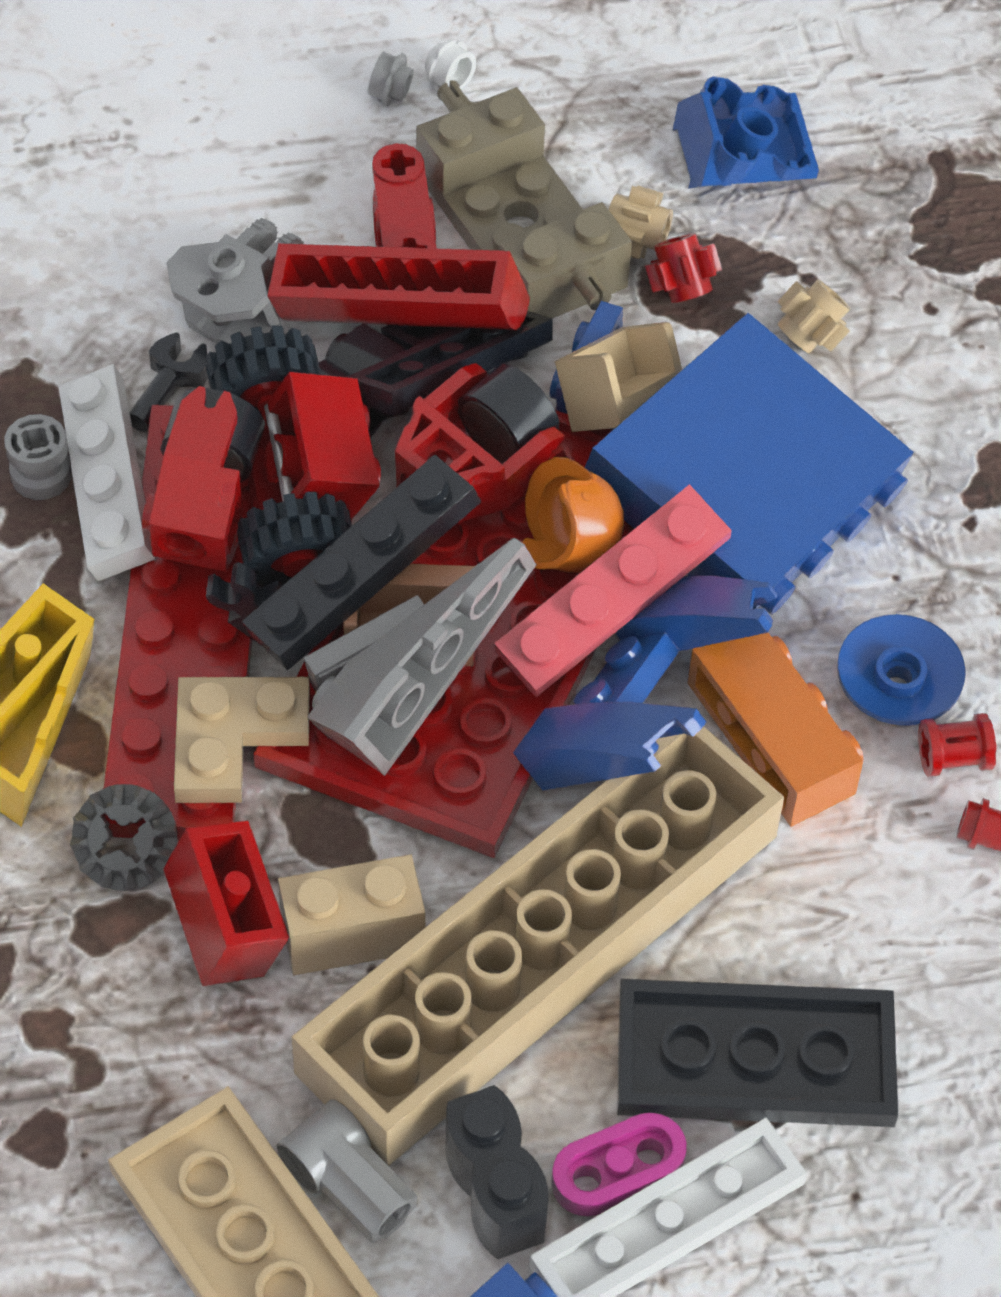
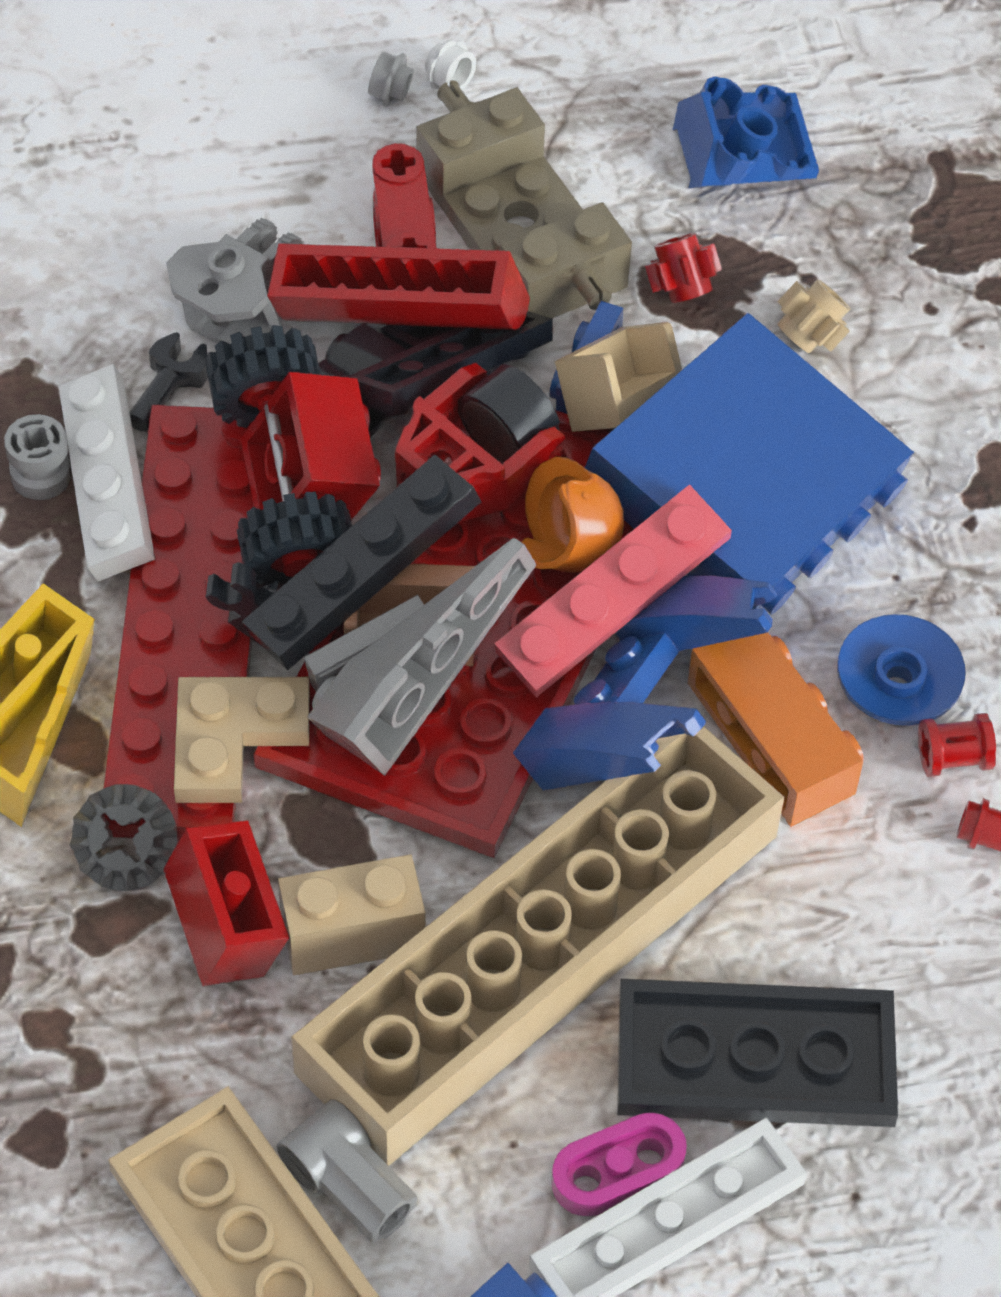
red piece [142,386,265,572] -> none
black brick [445,1085,549,1259] -> none
tan gear [608,185,673,260] -> none

